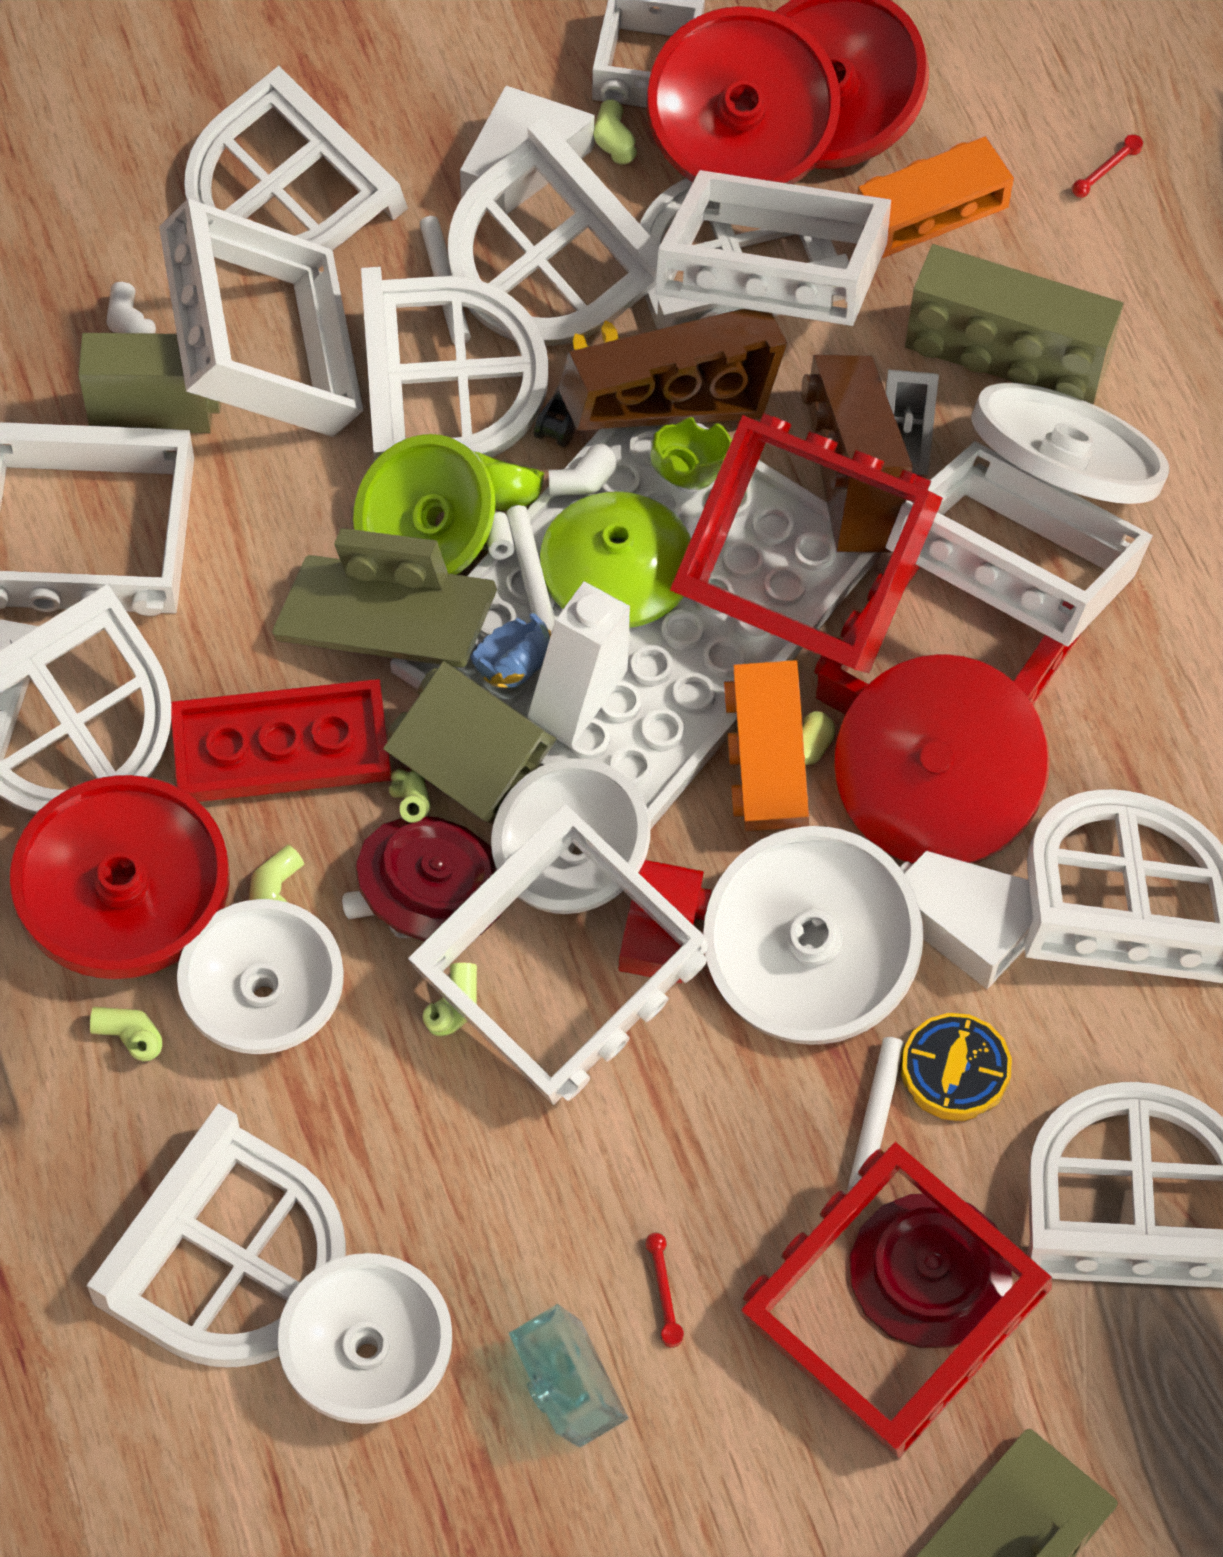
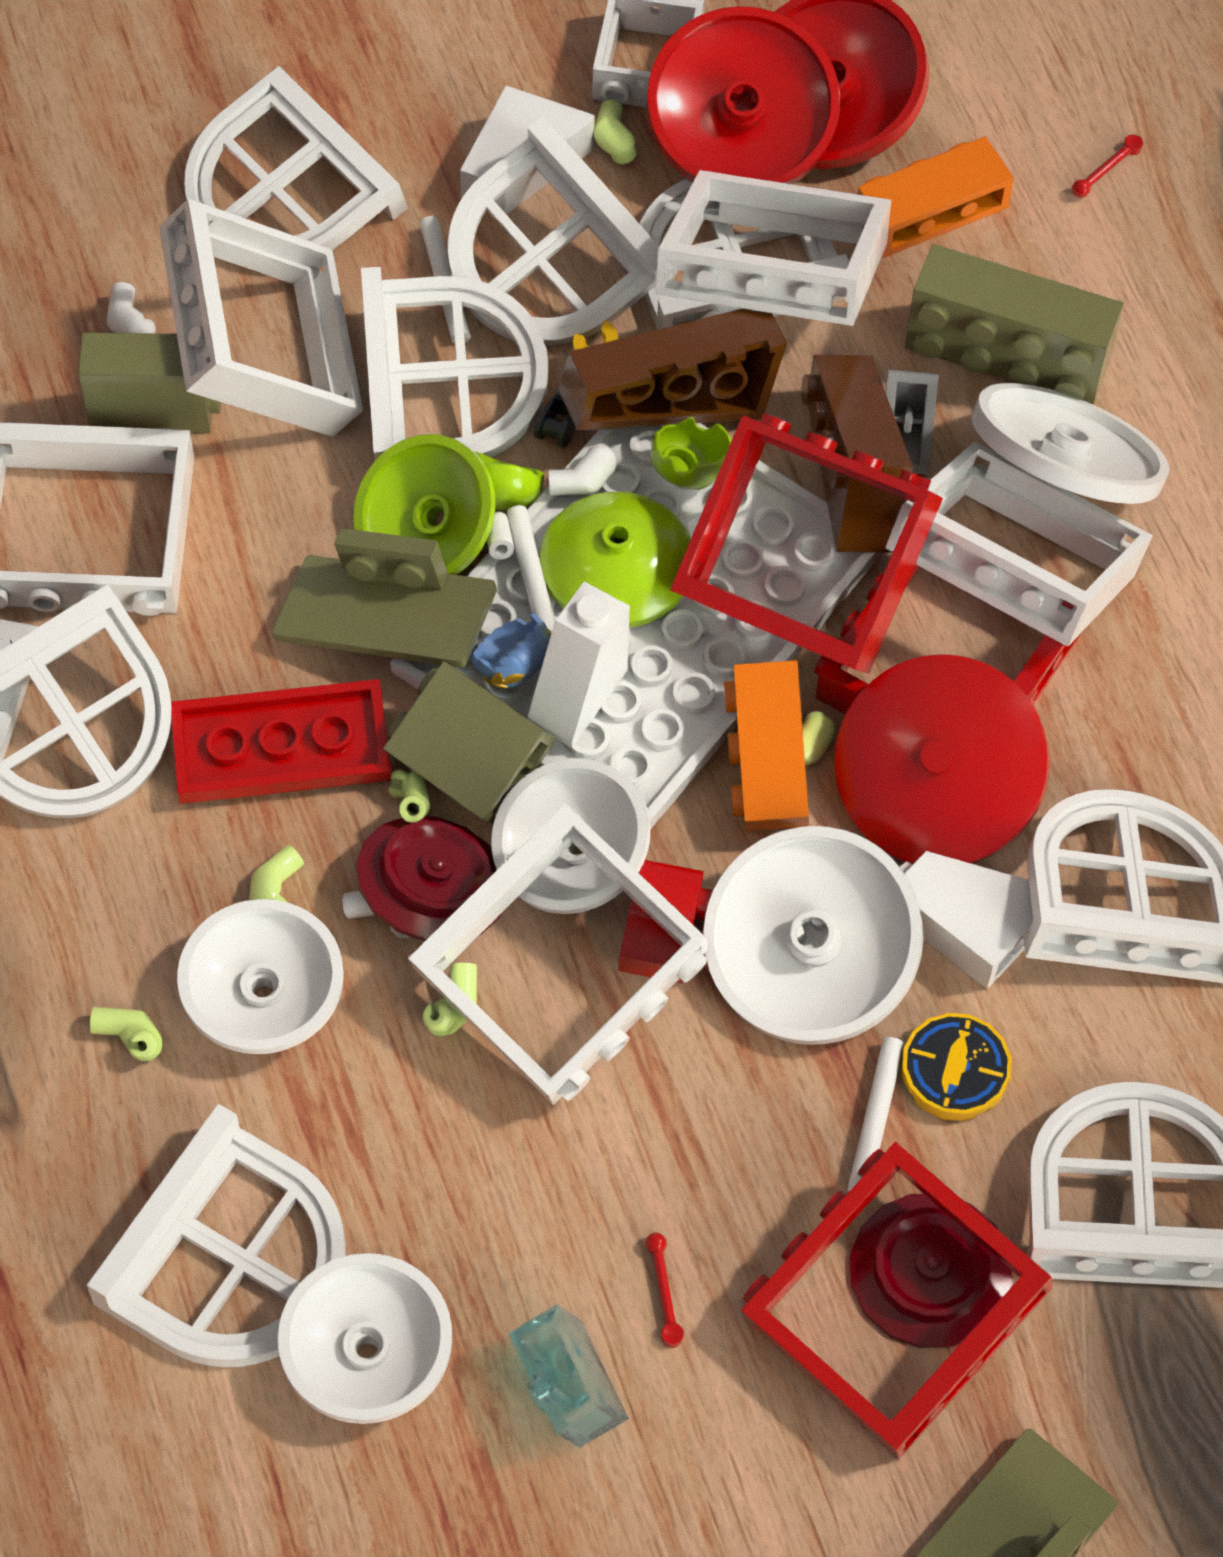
red dish [10,775,230,979] -> none

